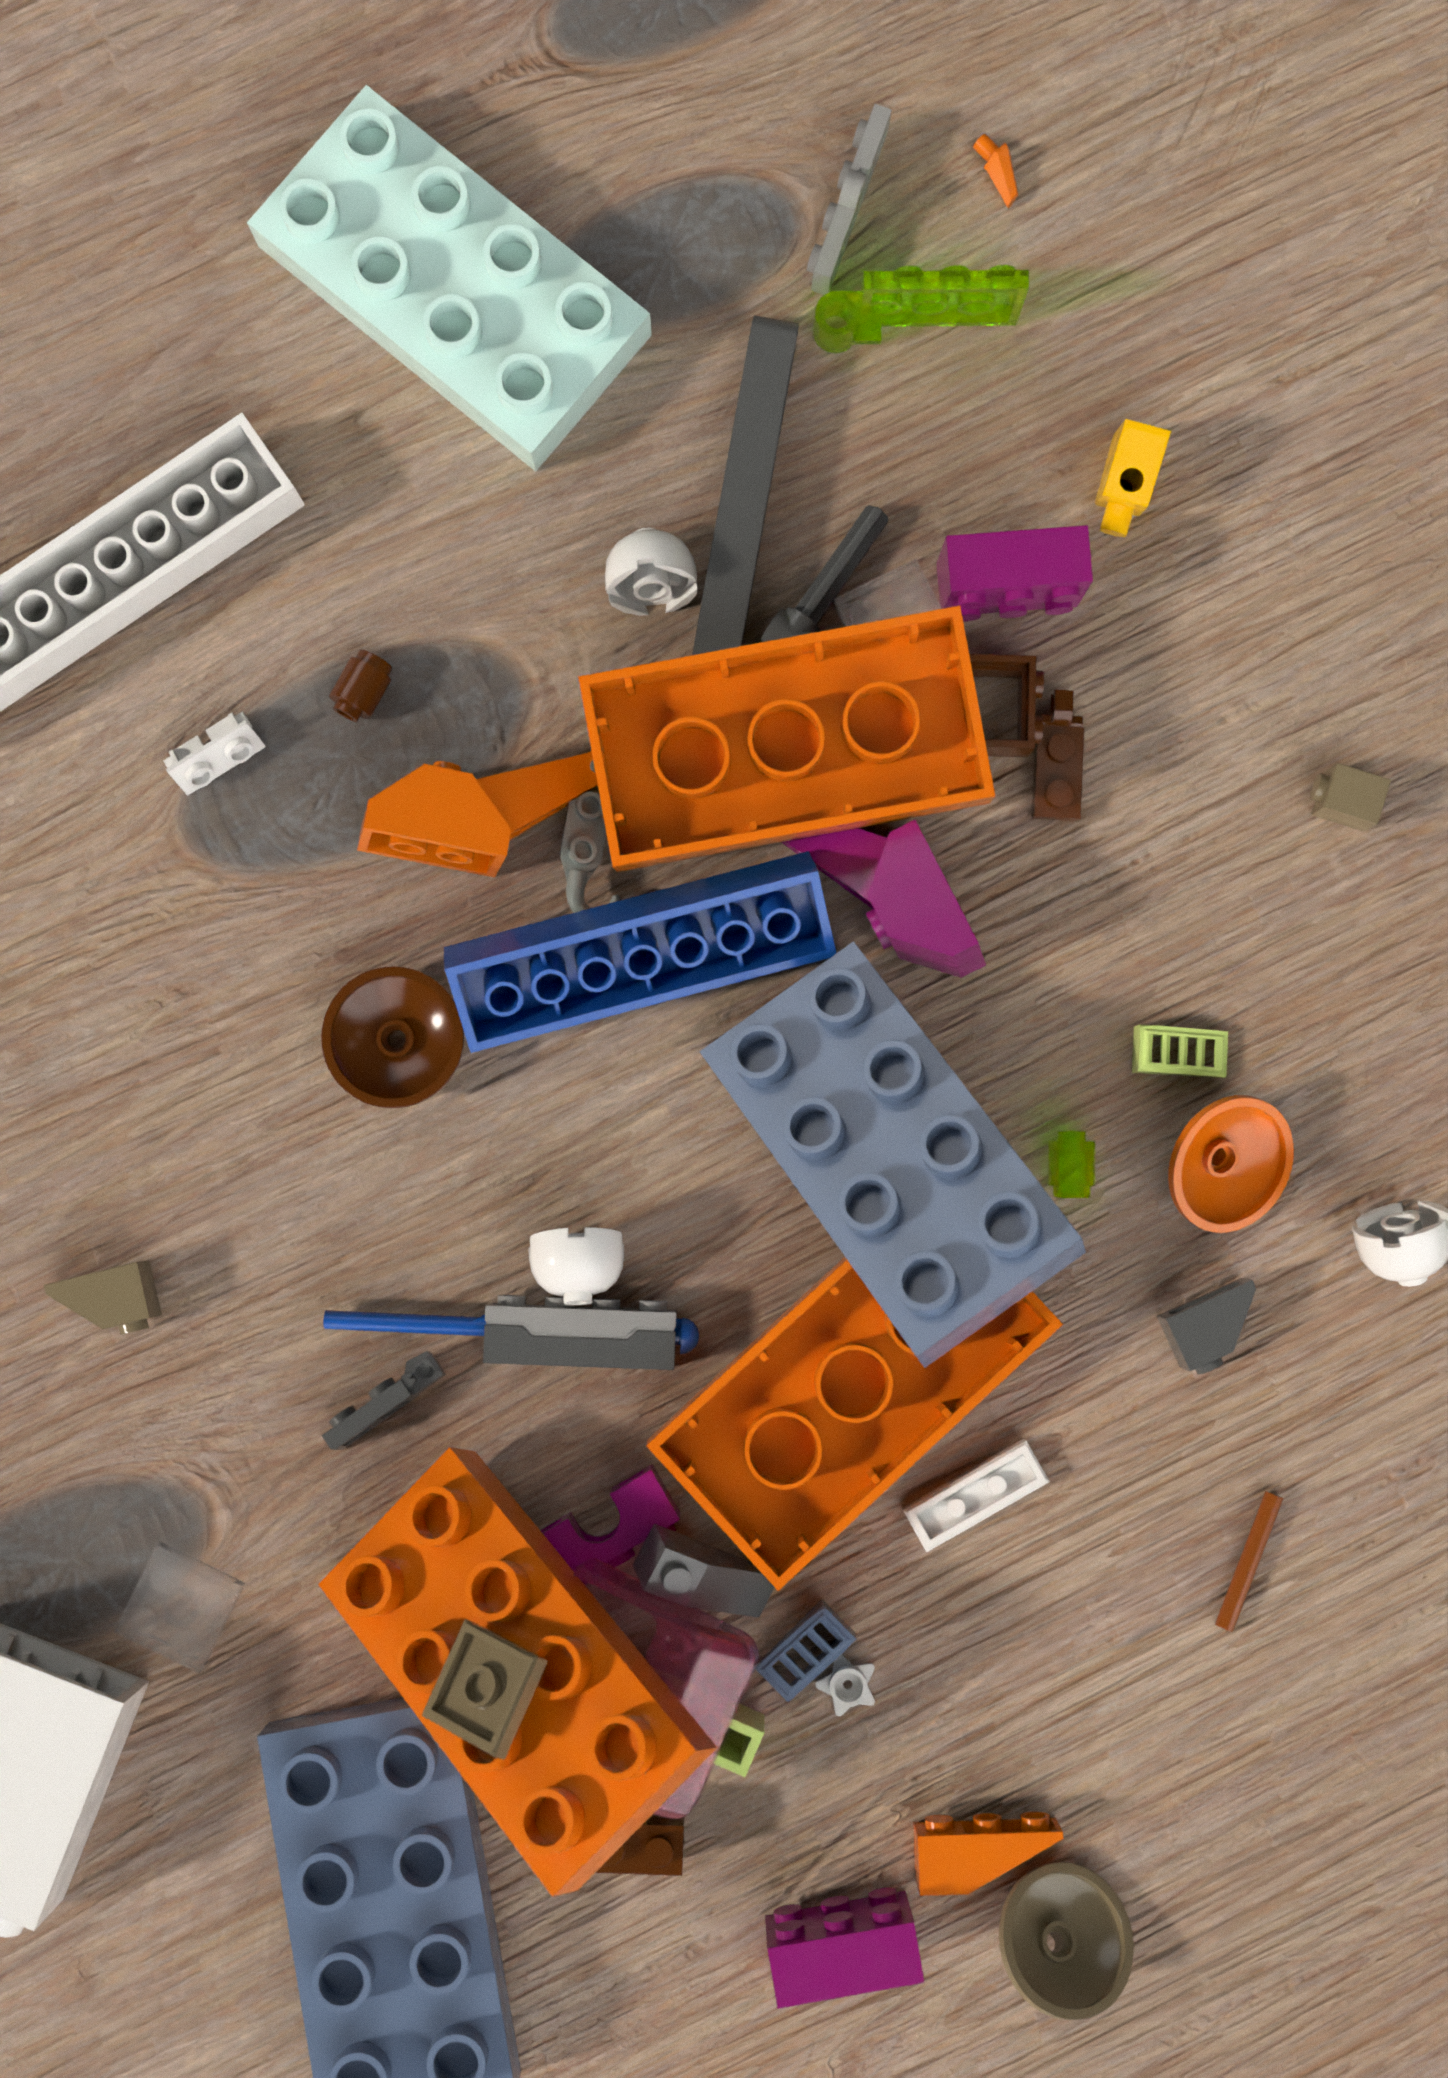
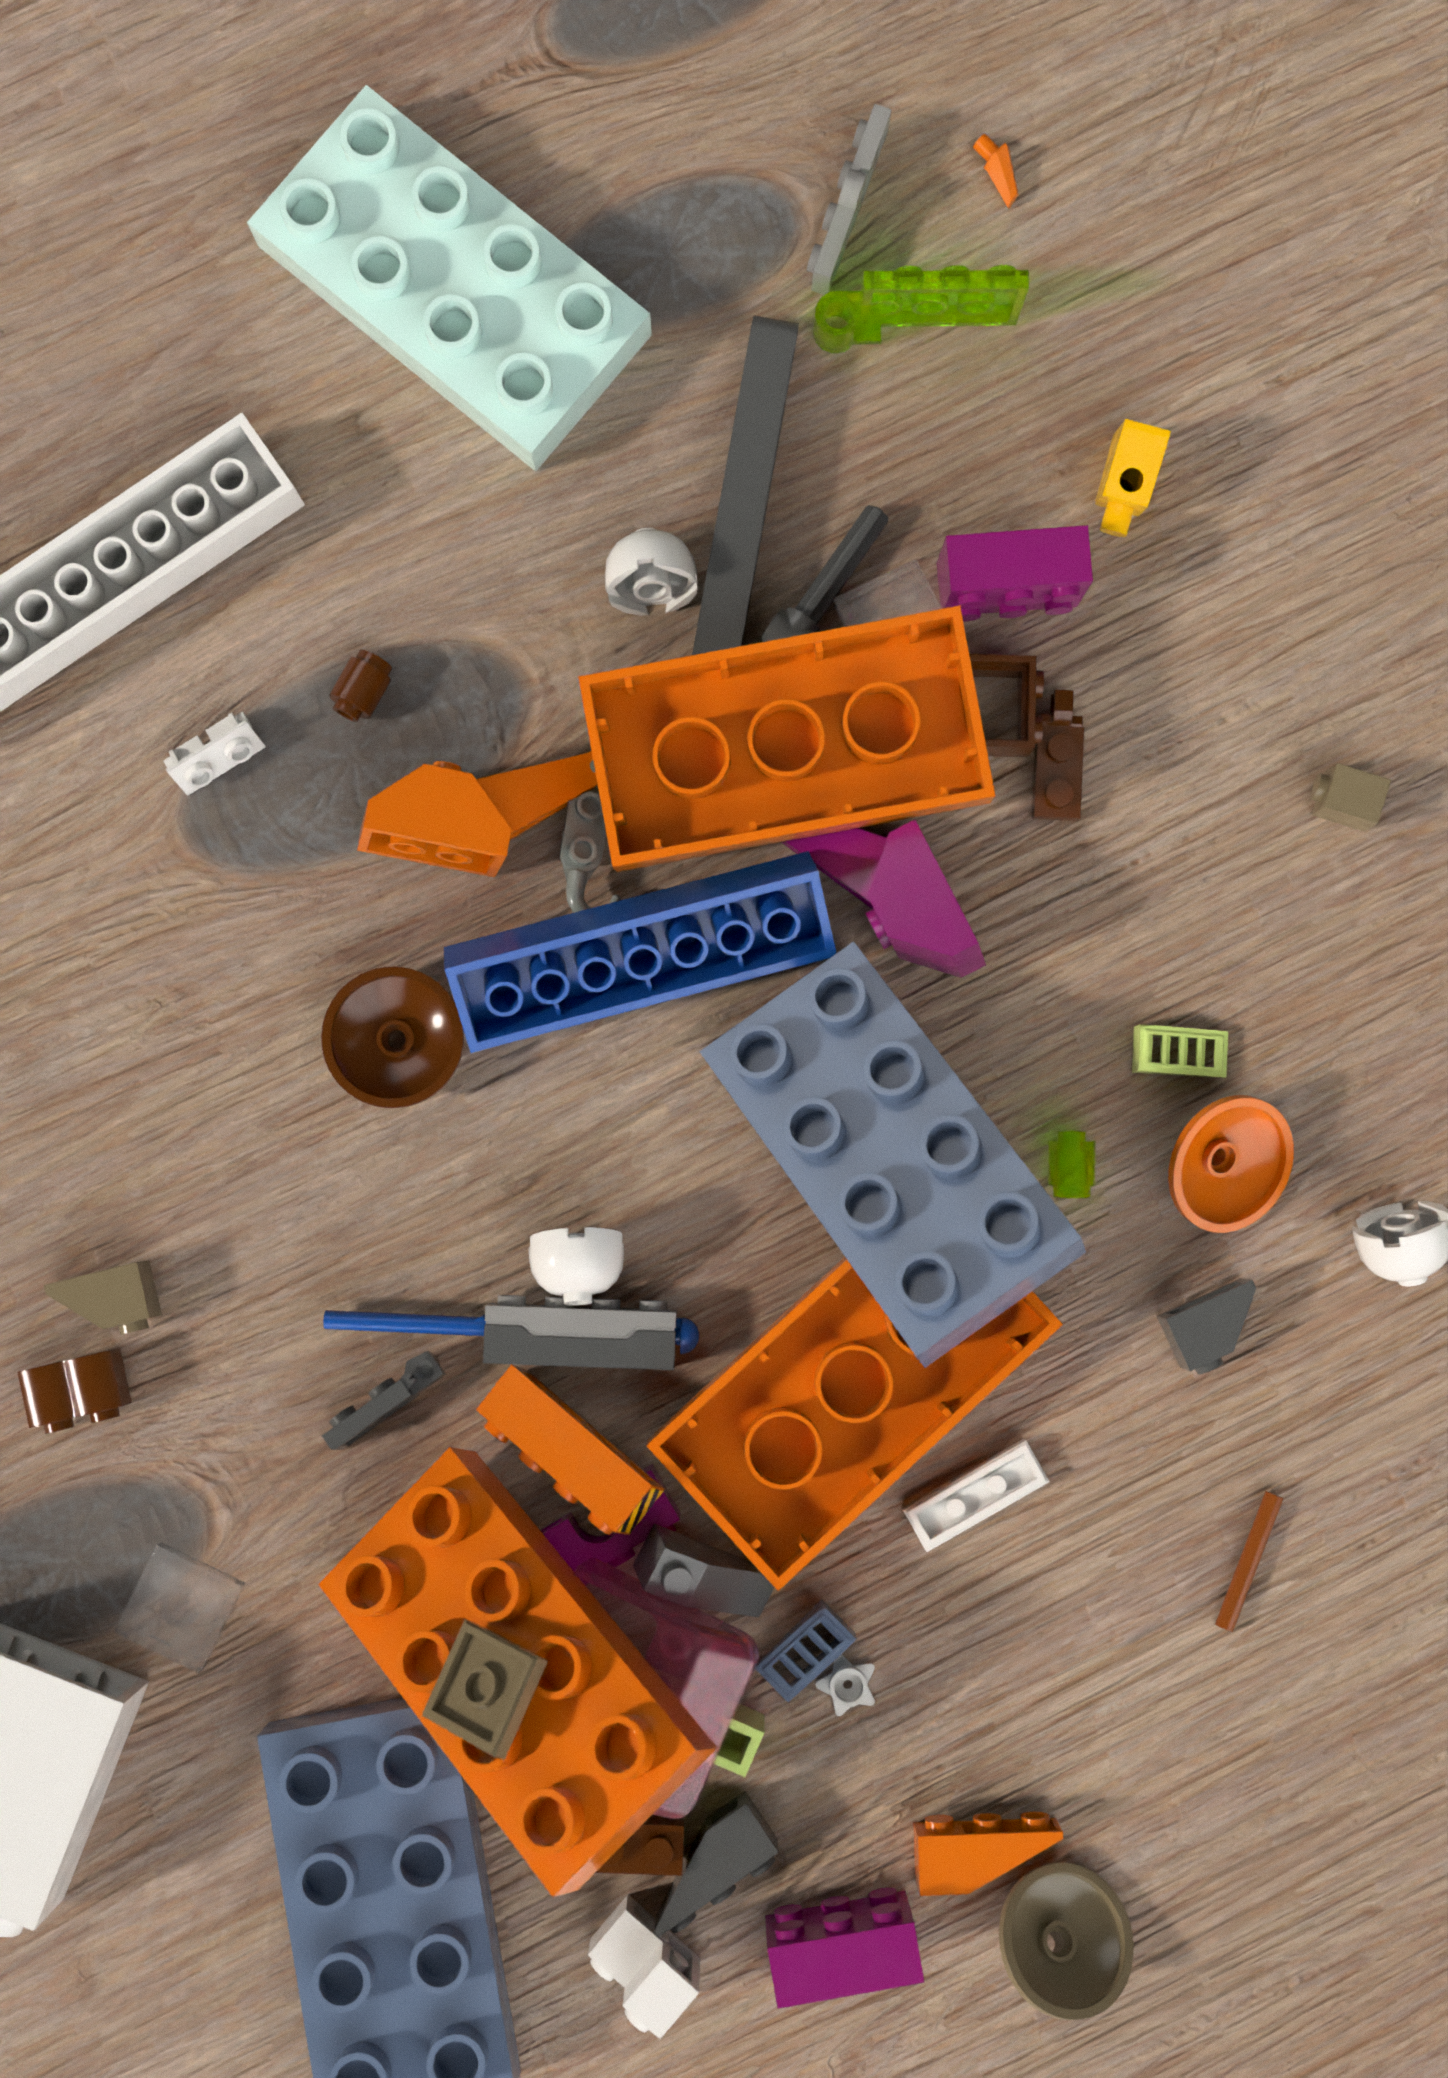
none -> reddish brown brick [17,1348,132,1434]
none -> orange brick [476,1364,665,1535]
none -> white brick [588,1895,700,2039]
none -> dark grey slope [654,1791,779,1938]

